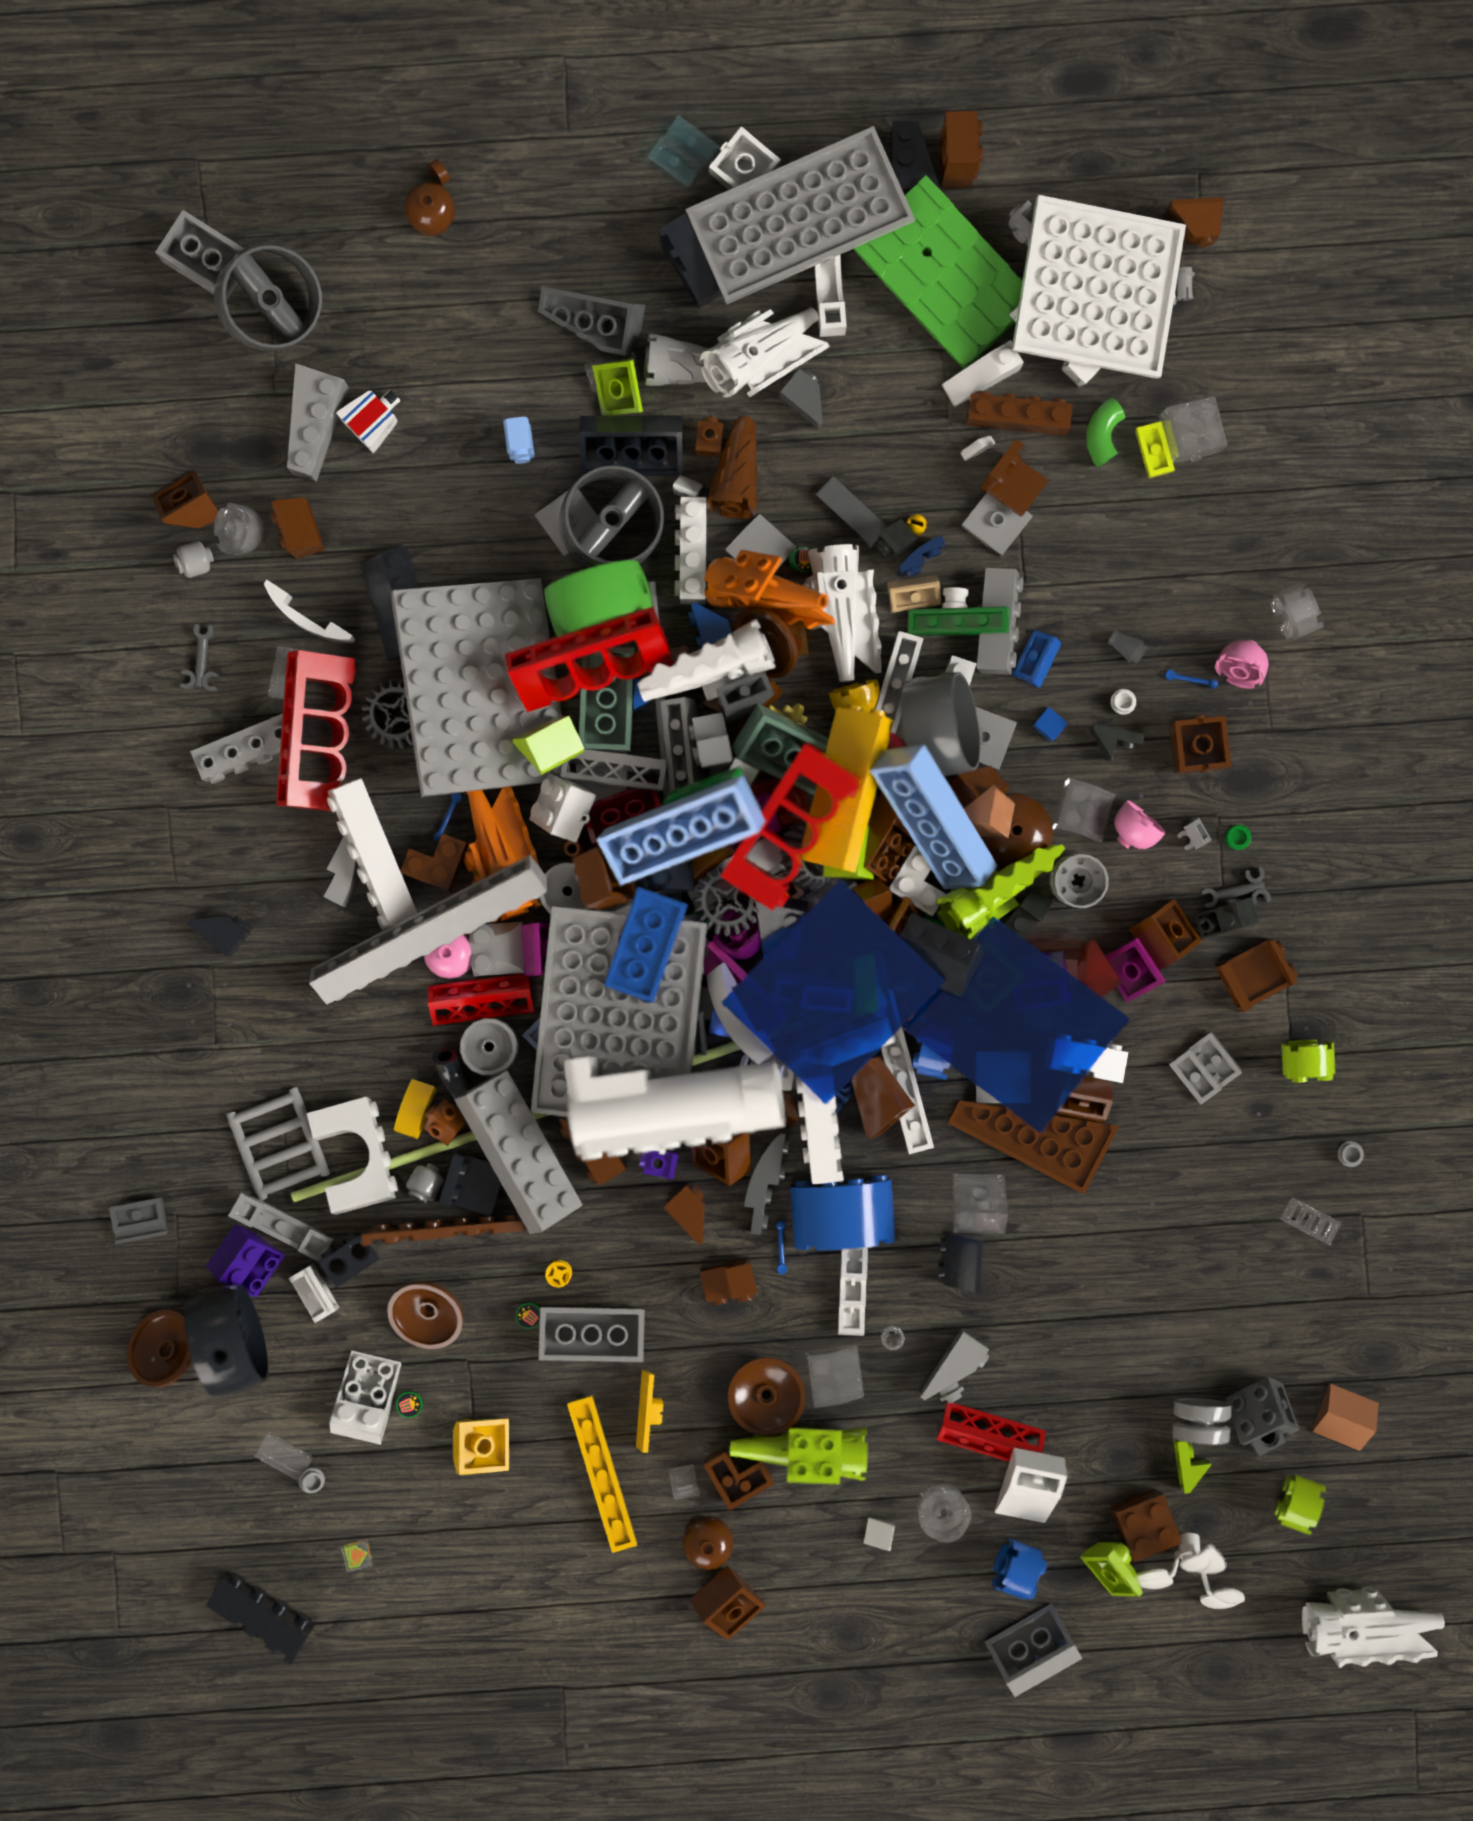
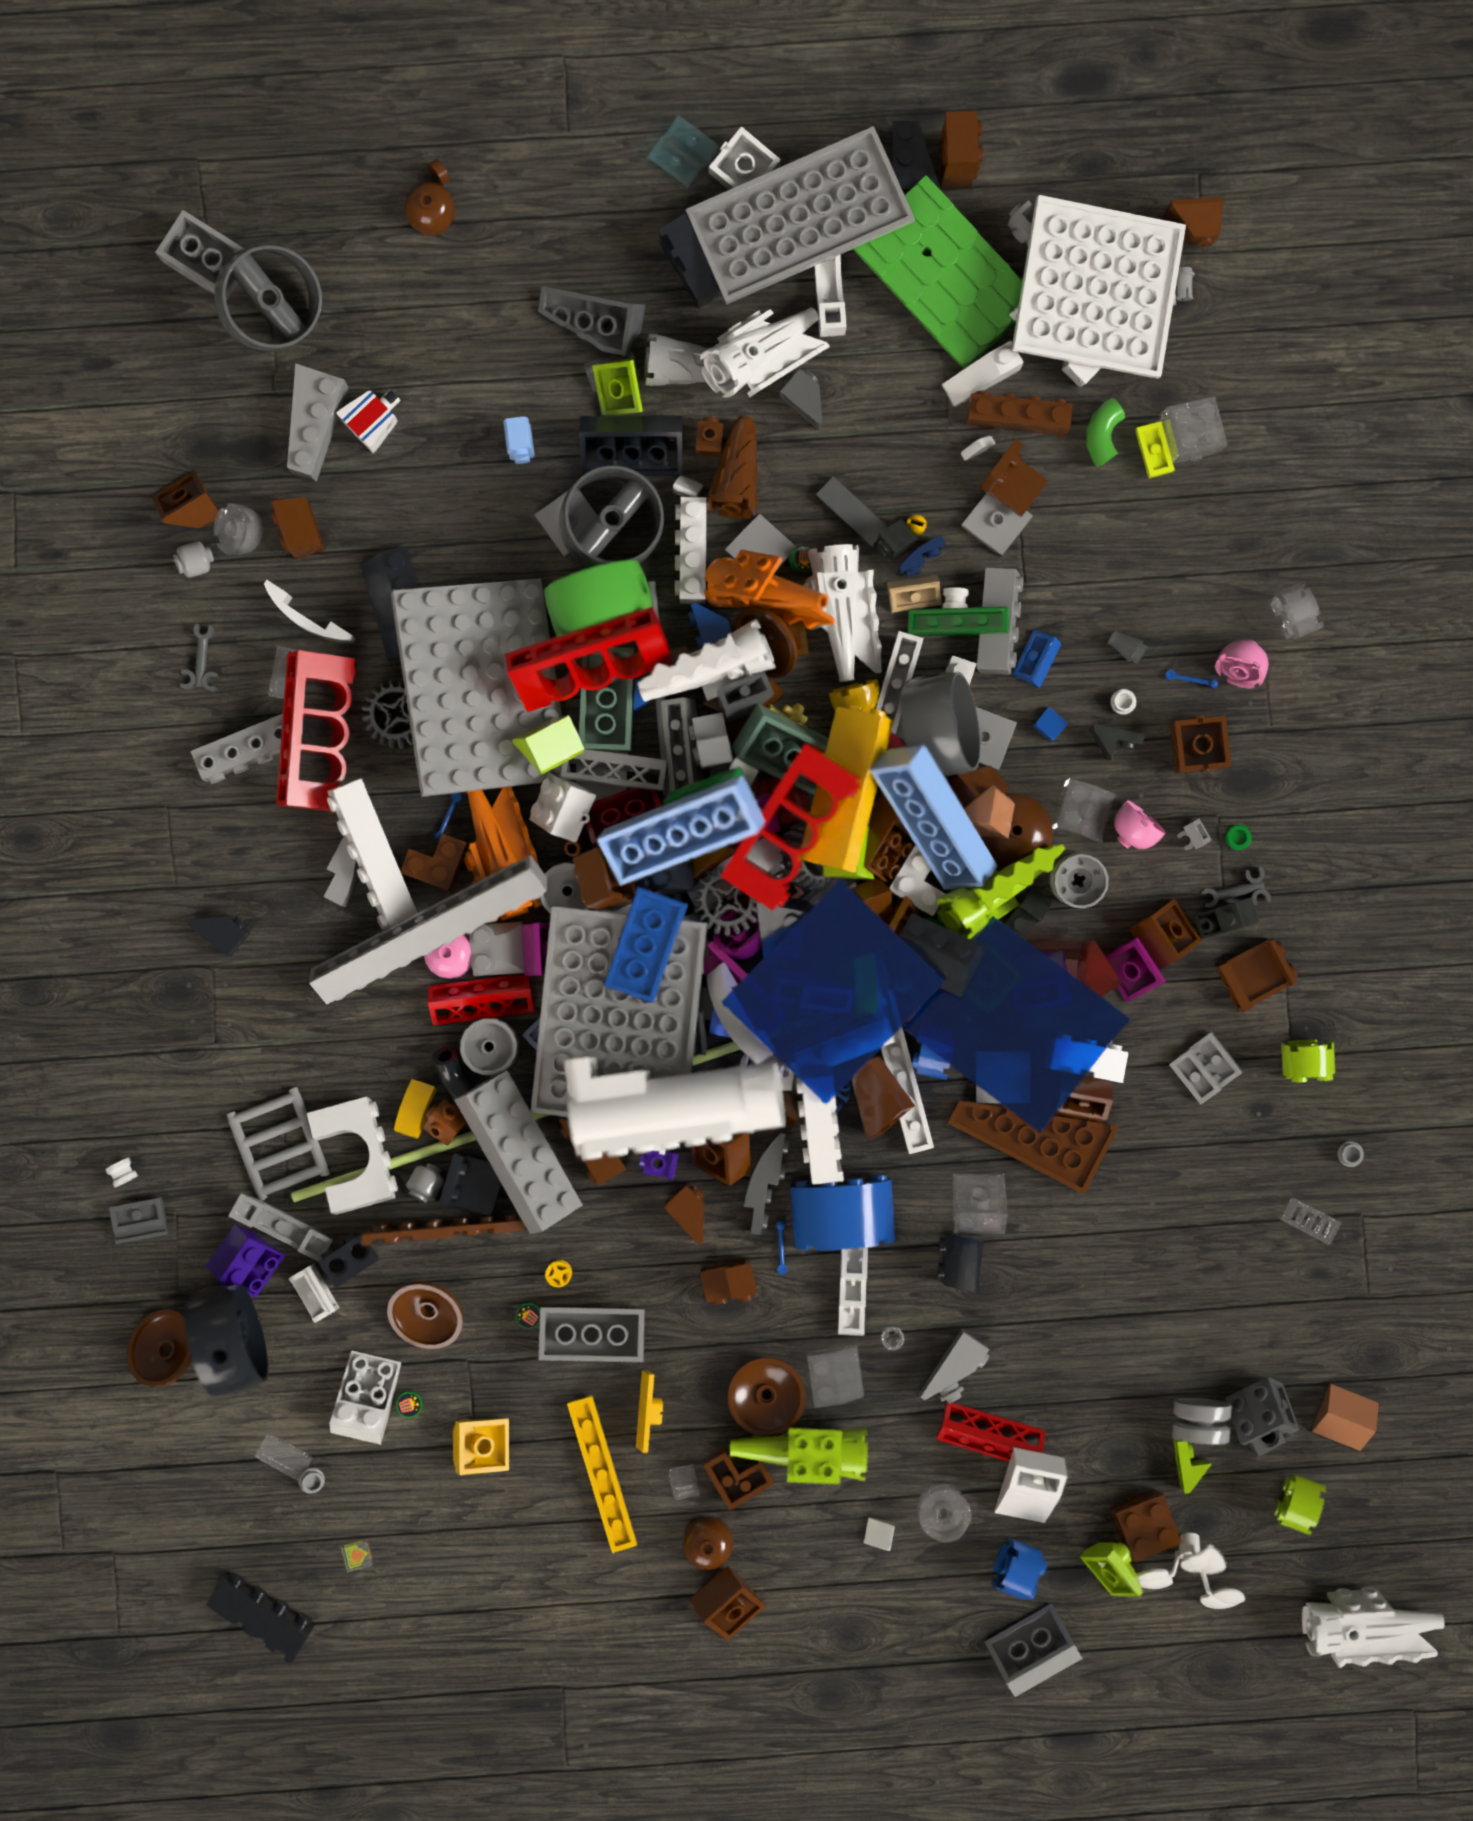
none -> white wheel [105,1158,138,1188]

